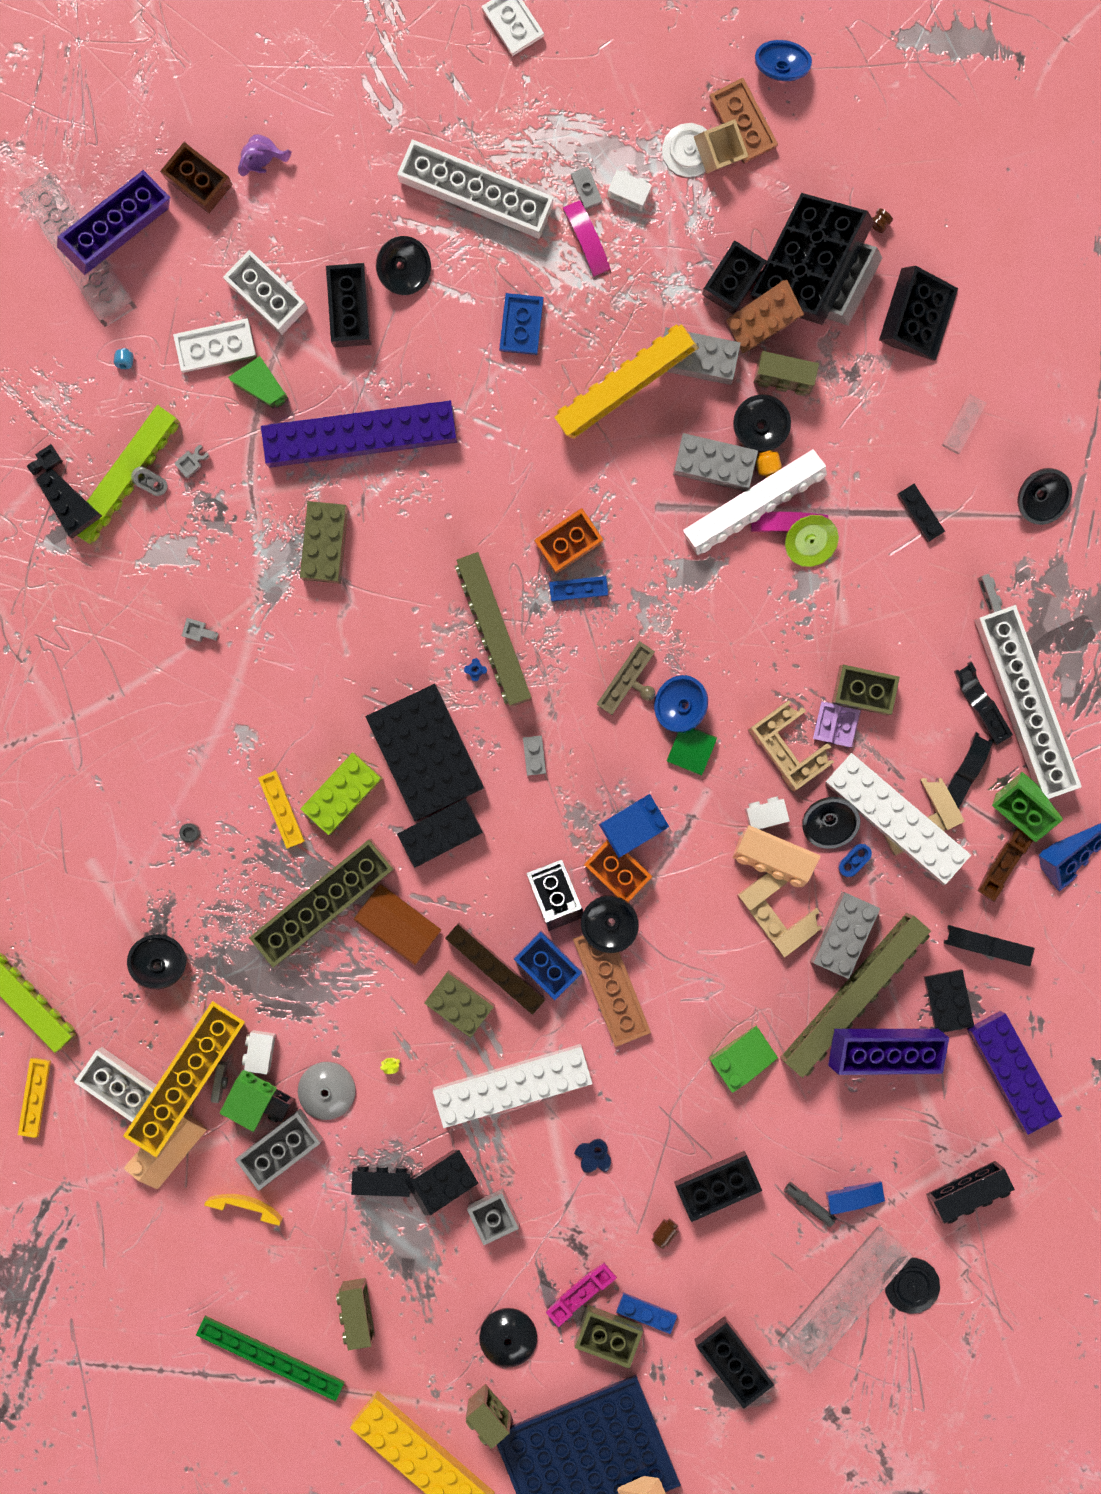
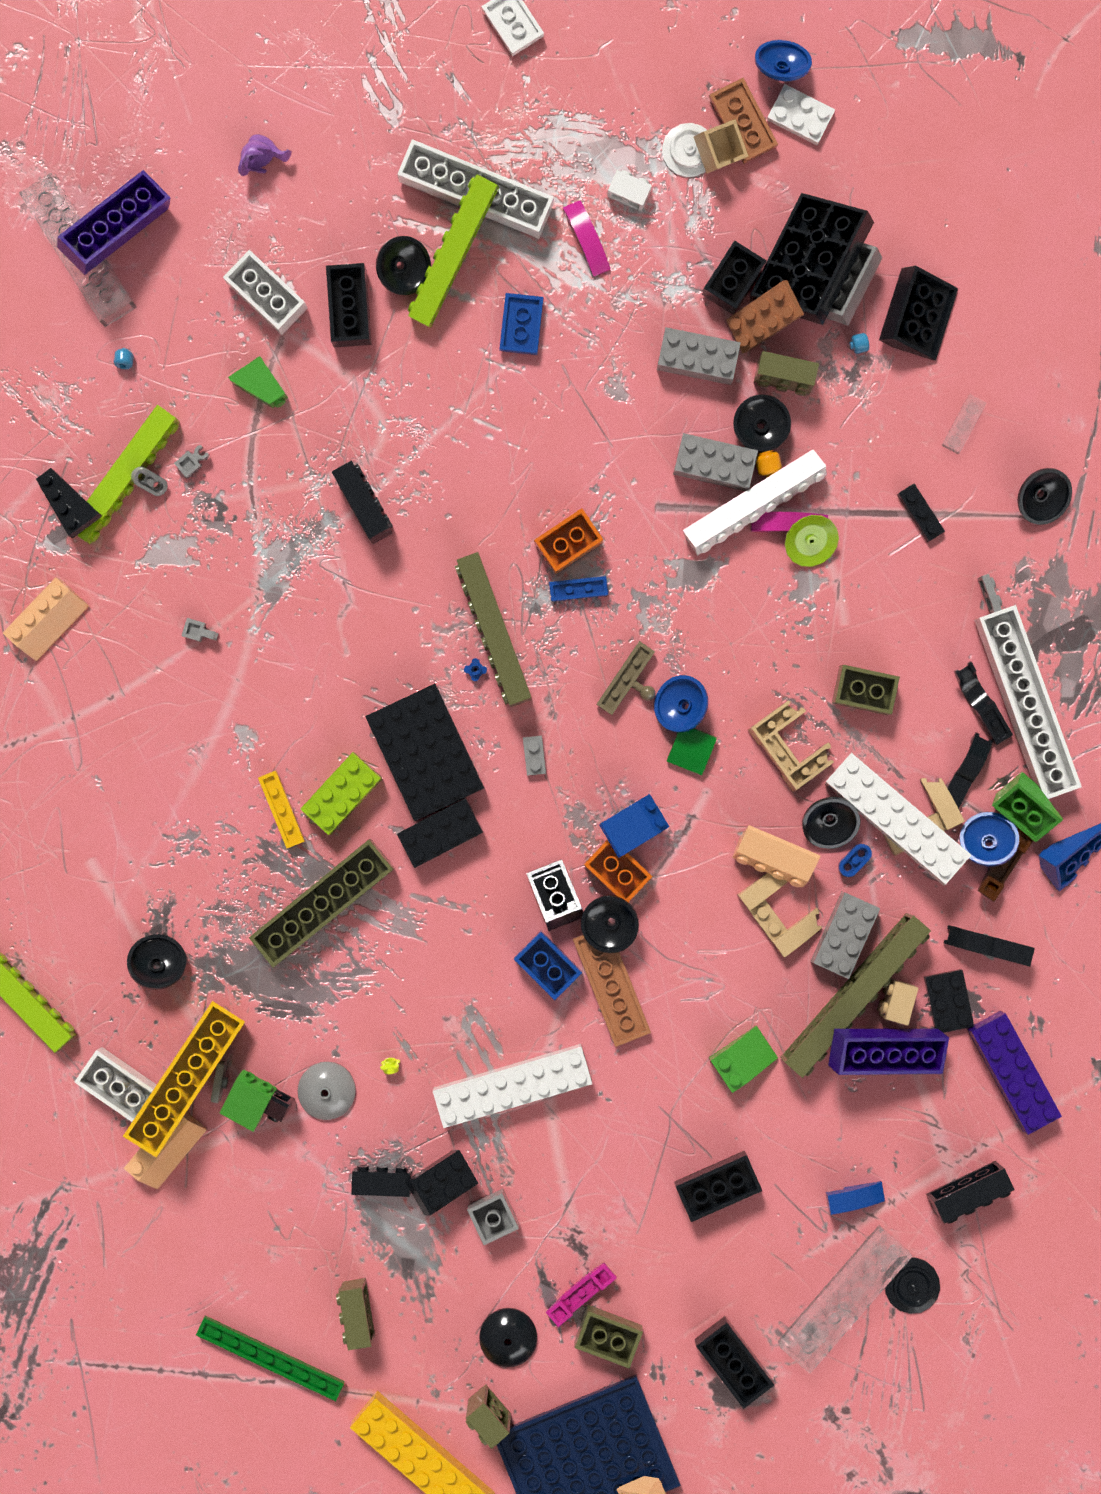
yellow plate [18,1057,51,1138] -> none
black plate [27,444,63,475] -> none
reddish brown brick [160,142,233,214] -> none
white plate [173,318,257,373] -> none
dark grey tile [179,823,200,842] -> none
yellow slope [204,1194,283,1226] -> none
light grey brick [235,1109,323,1191] -> none
white brick [242,1030,276,1075] -> none
dark purple brick [261,400,457,468] -> none
olive brick [300,501,348,584] -> none
dark orange slope [353,884,442,966] -> none
olive brick [424,970,494,1038] -> none
dark brown brick [445,923,545,1015] -> none
yellow brick [554,324,699,439] -> none
light grey plate [571,166,603,210] -> none
dark blue plate [574,1139,611,1173] -> none
blue plate [616,1292,677,1334] -> none
reddish brown brick [651,1219,679,1249] -> none
white brick [745,796,790,829] -> none
dark grey pin [784,1182,837,1227] -> none
lavender slope [813,701,861,748] -> none
reddish brown wheel [872,208,893,233] -> none
none -> light nougat slope [3,577,89,661]
none -> black brick [332,460,393,544]
none -> lime brick [408,174,500,328]
none -> white plate [767,84,835,145]
none -> dark azure piece [849,333,870,354]
none -> tan piece [877,978,918,1025]
none -> blue dish [960,812,1019,866]

